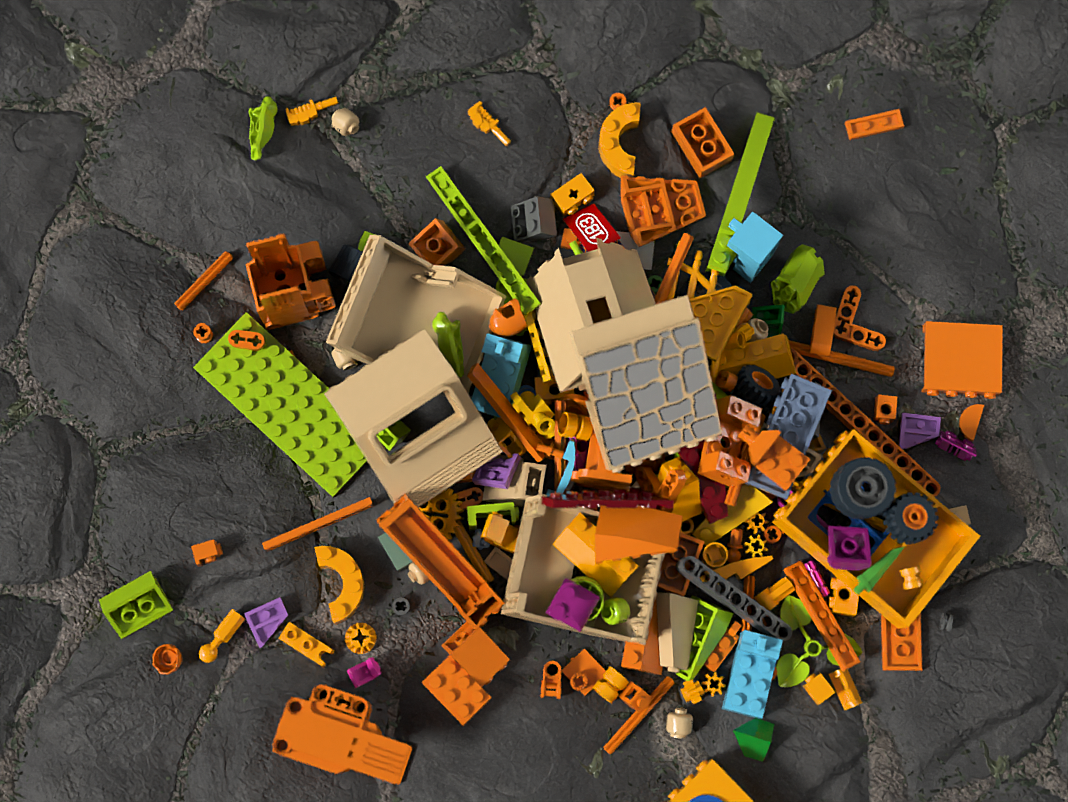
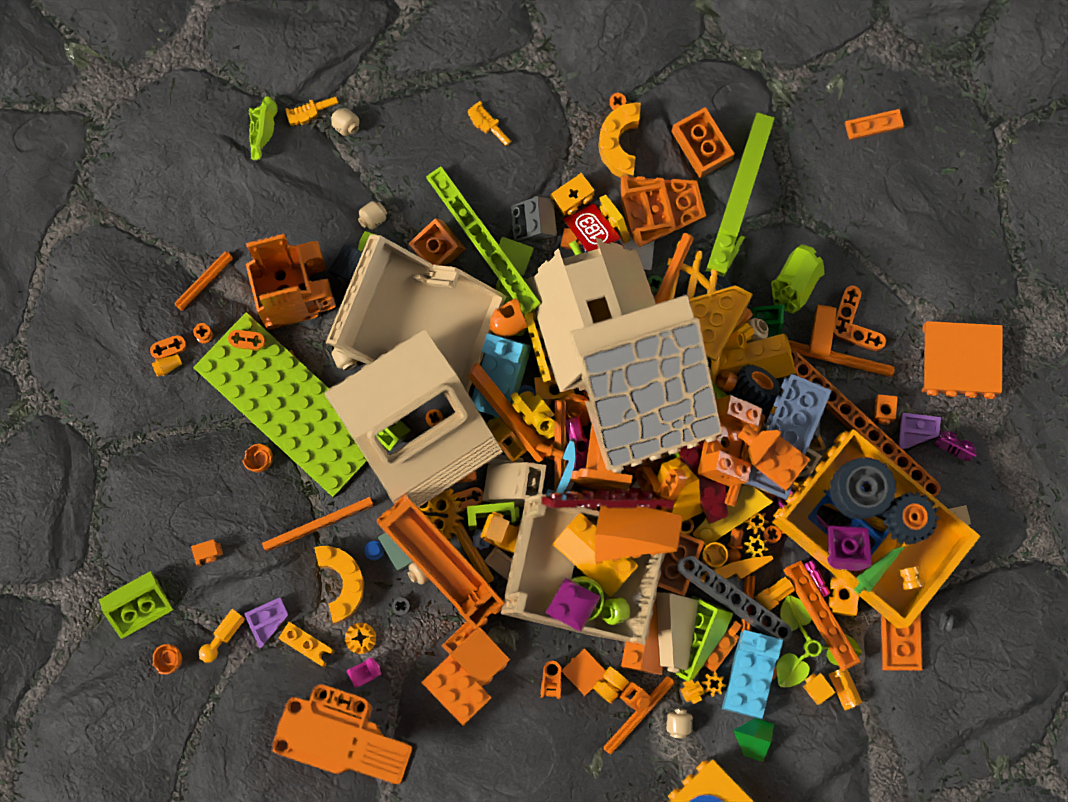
lime animal [432,312,464,378] -> none
medium lavender wing [472,453,521,489] -> none
light orange wheel [558,412,593,441] -> none
orange bush [570,673,588,691] -> none
medium azure hinge [727,212,783,283] -> none
orange tile [959,404,984,442] -> none
none -> orange beam [150,335,187,359]
none -> light orange cone [152,354,182,377]
none -> orange hair [242,443,273,473]
none -> tan head [358,201,387,229]
none -> blue plate [364,541,384,561]
none -> orange bush [426,409,443,427]
none -> yellow wing [599,195,630,244]

